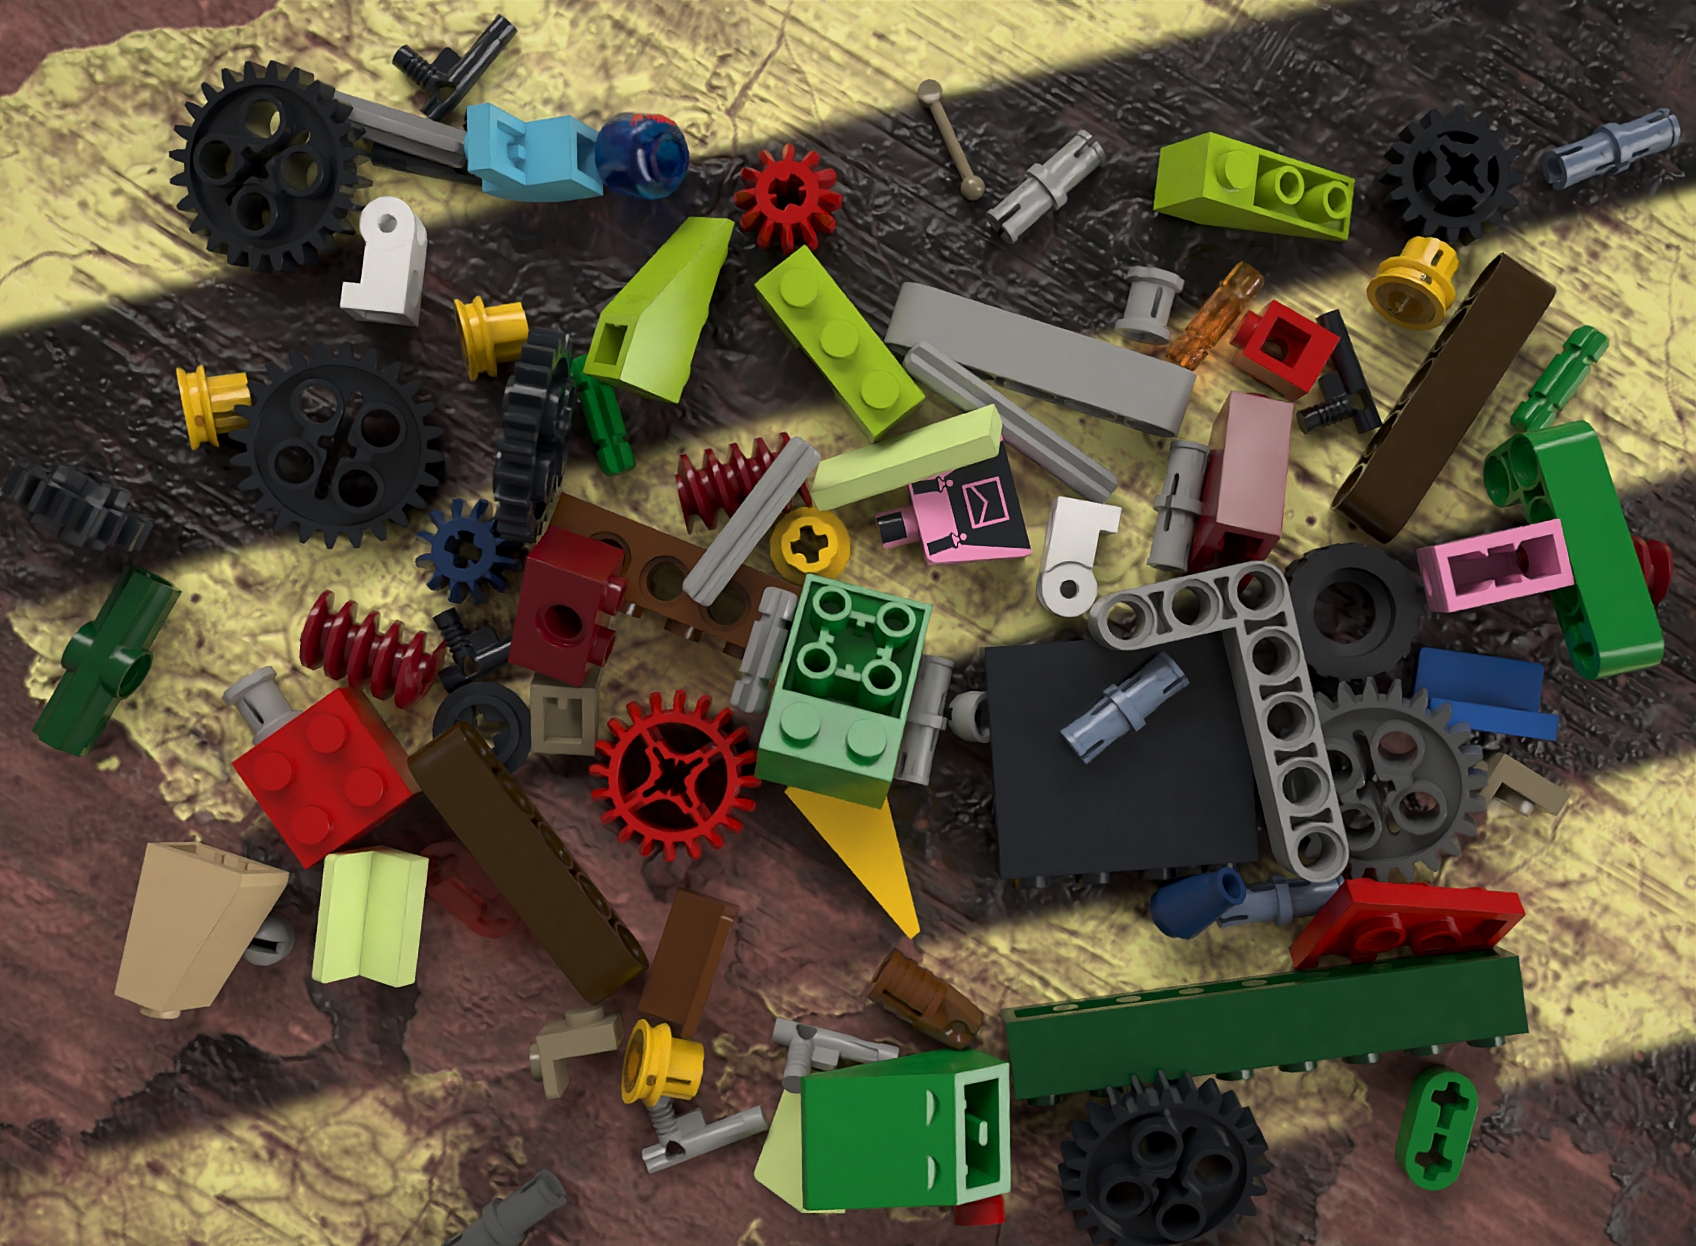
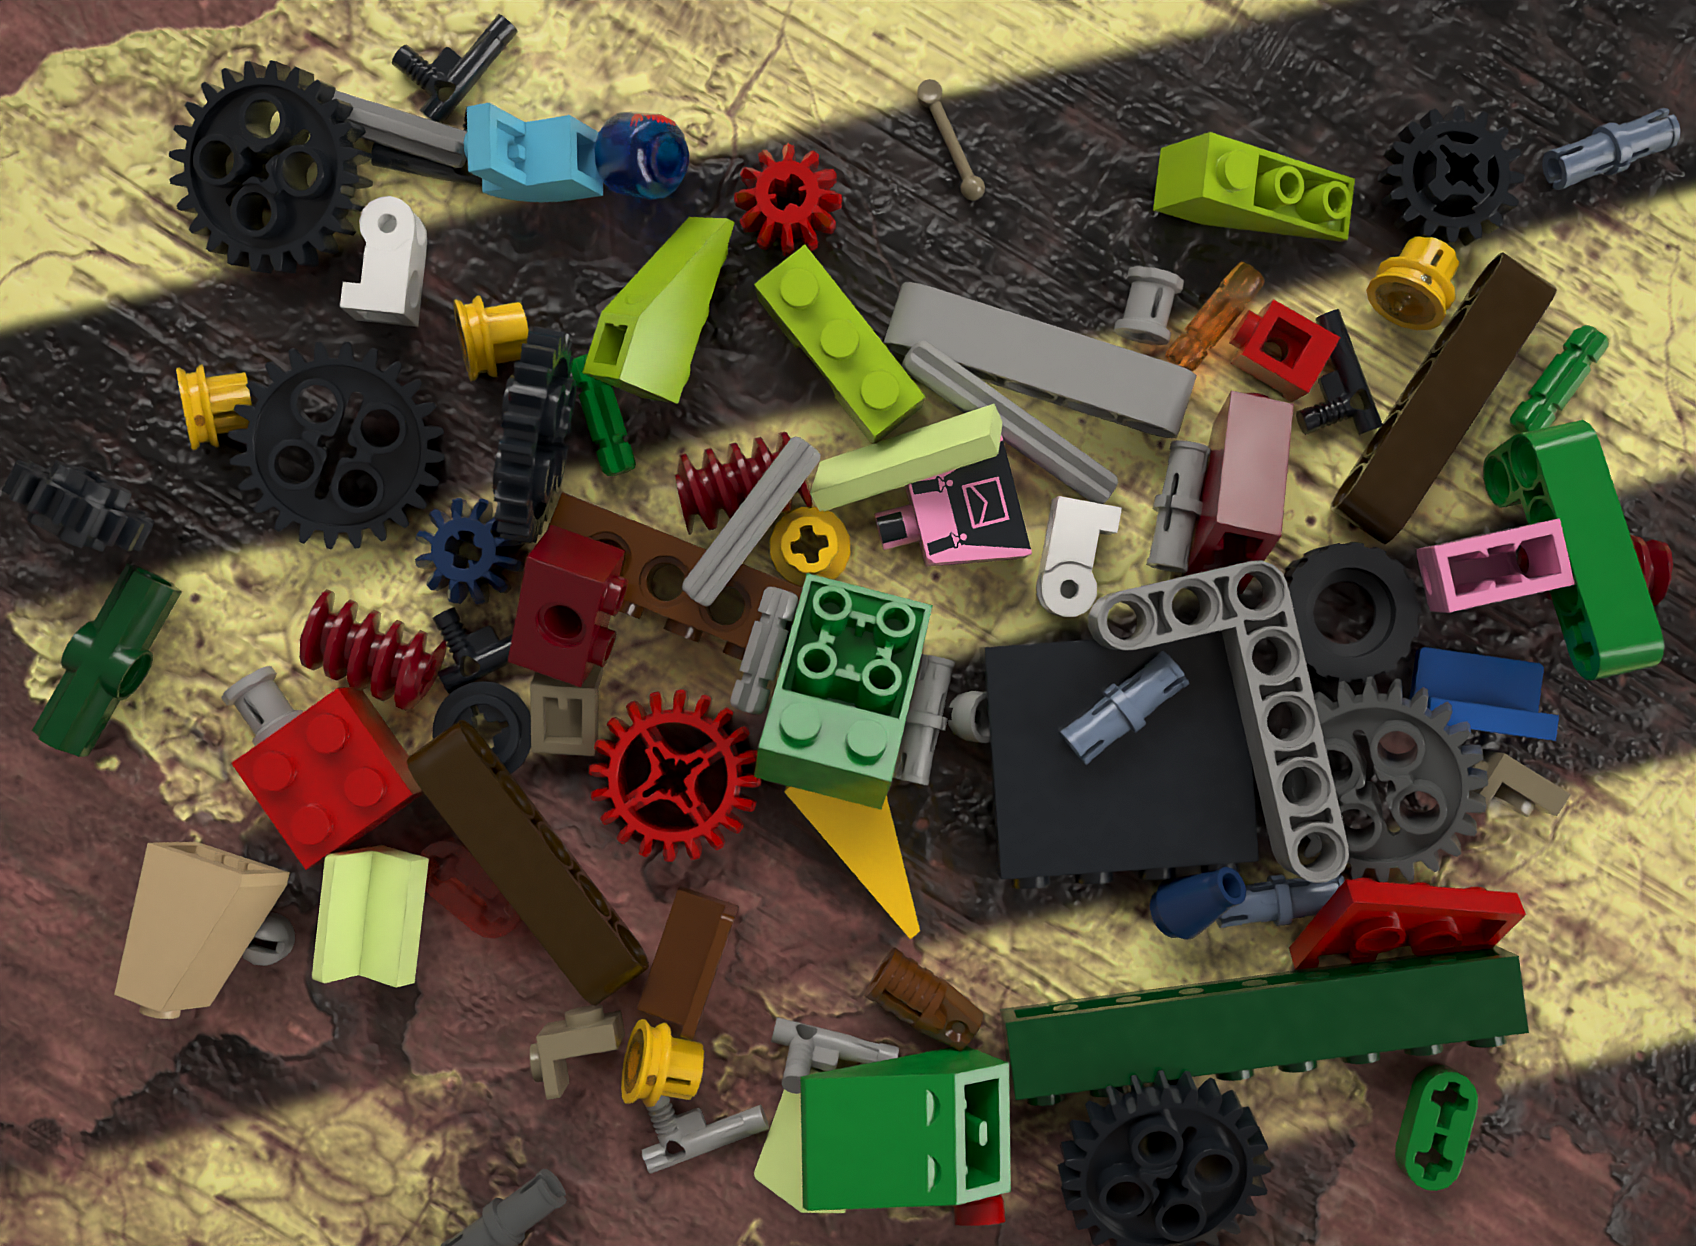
light grey pin [986,130,1106,244] -> none

